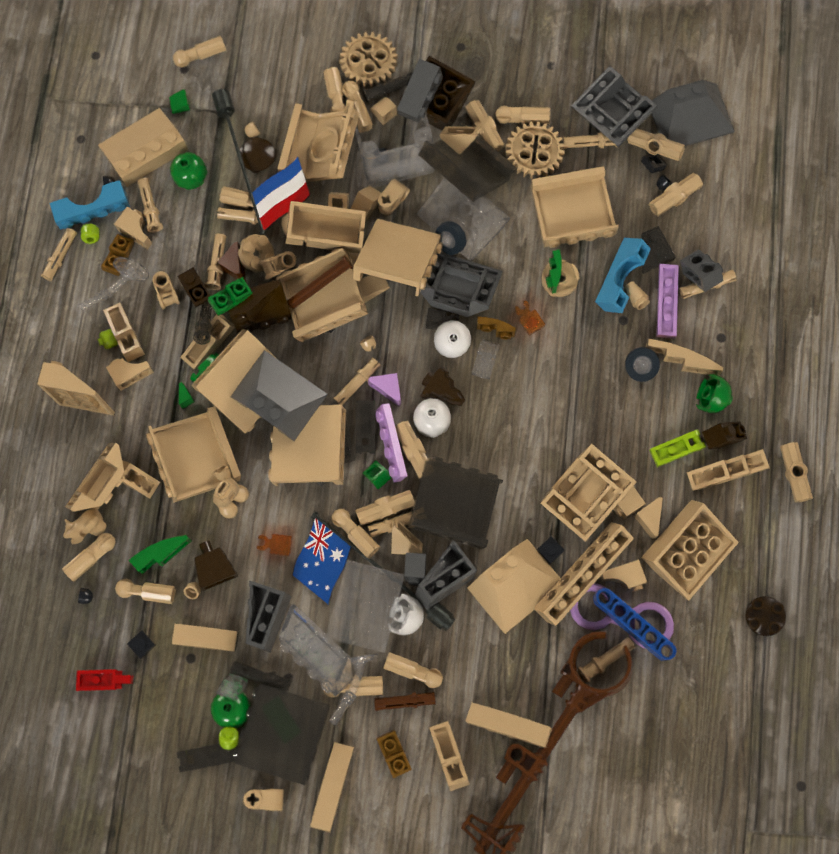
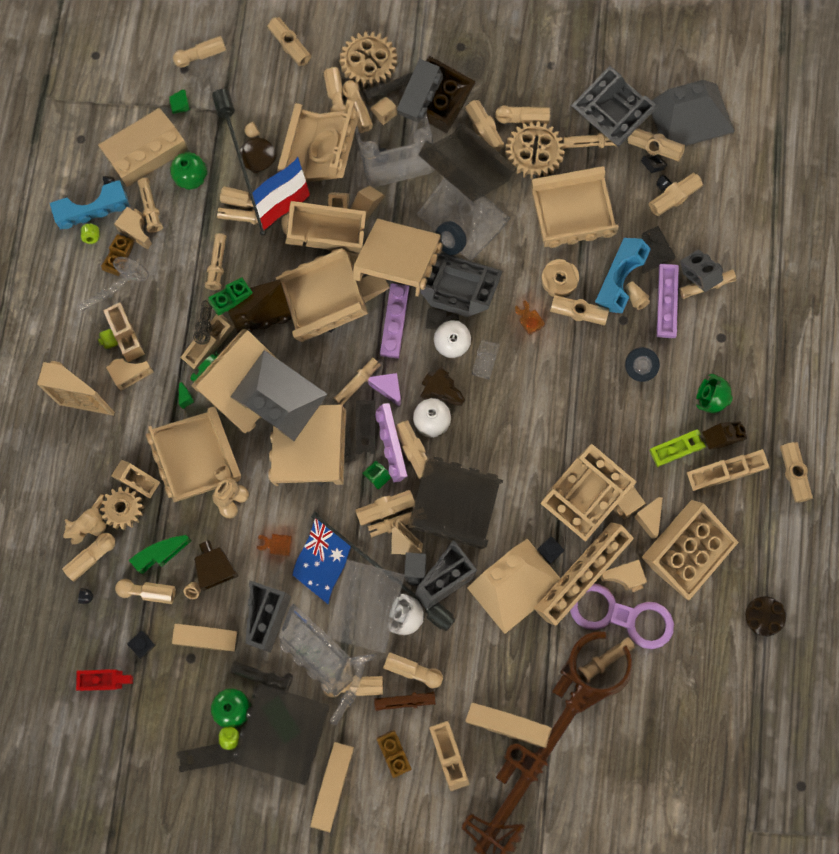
tan pin [41,228,77,281] -> none
tan slope [65,443,124,512] -> none
tan piece [153,271,180,310] -> none
dark brown slope [177,267,210,307] -> none
clear slope [216,673,248,701] -> none
reddish brown slope [218,242,246,282] -> none
tan plate [238,234,275,273] -> none
tan piece [243,789,284,811] -> none
tan piece [258,251,296,280] -> none
reddish brown axle [287,256,353,309] -> none
tan piece [332,508,380,558] -> none
tan hinge [360,335,376,352] -> none
tan piece [378,179,410,215] -> none
tan slope [440,126,480,155] -> none
pearl gold slope [477,317,516,340] -> none
green slope [546,250,562,294] -> none
blue beam [593,588,677,661] -> none
tan slope [646,339,723,376] -> none
none -> tan gear [100,487,144,530]
none -> tan piece [267,17,311,66]
none -> lavender plate [380,283,409,358]
none -> tan piece [550,295,609,326]

